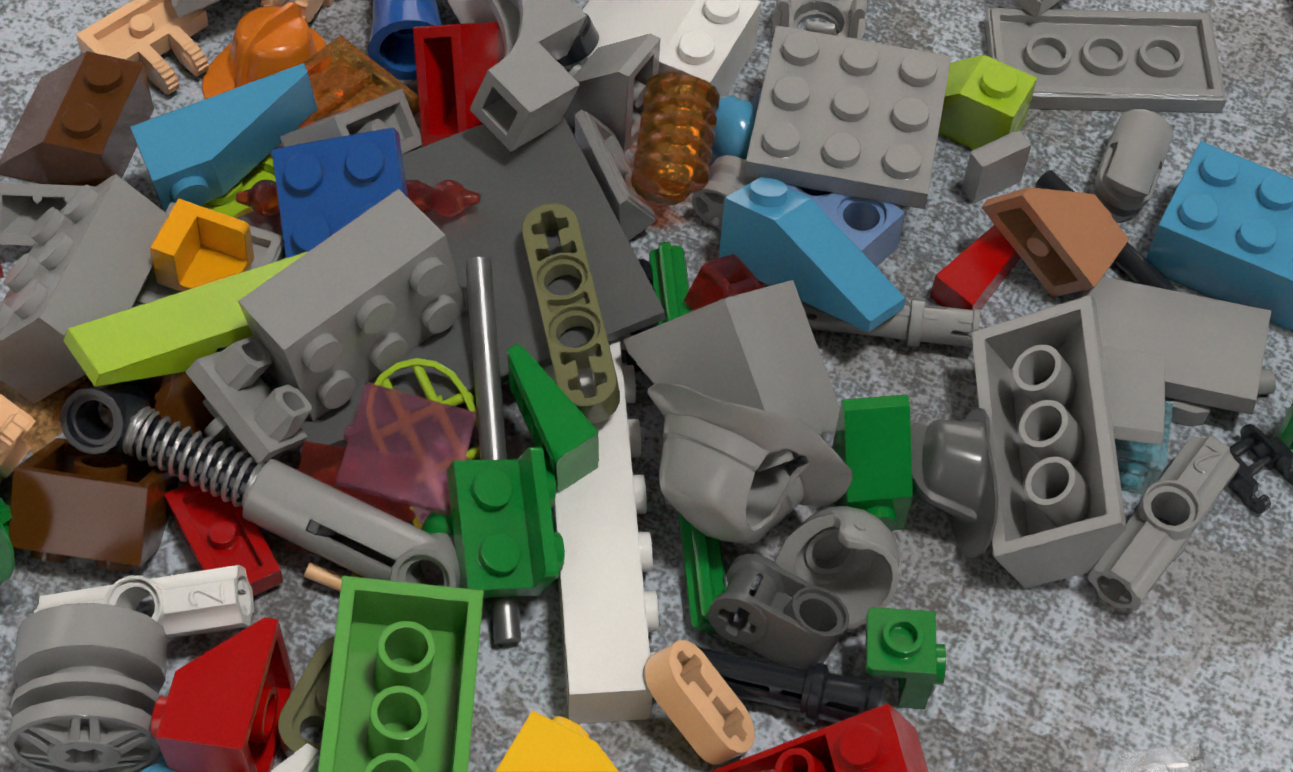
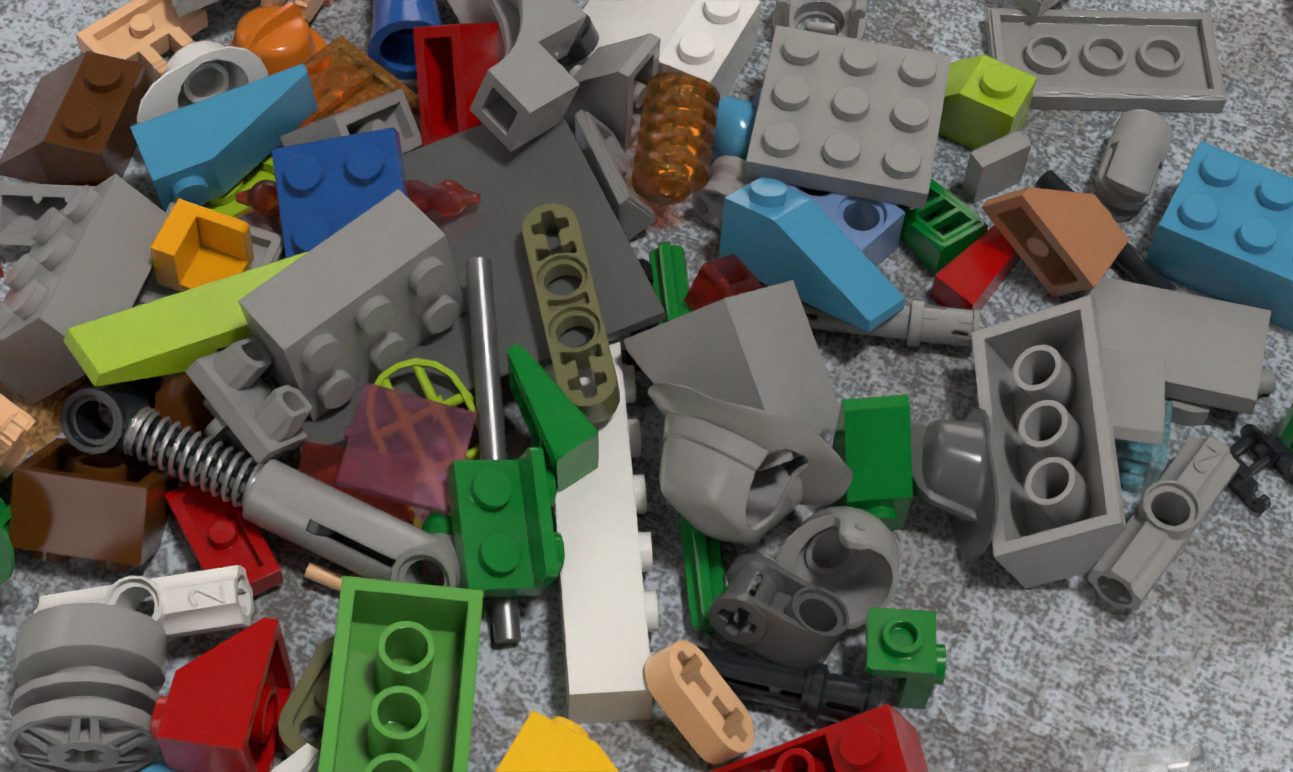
none -> white piece [136,40,268,124]
none -> green slope [896,178,988,276]

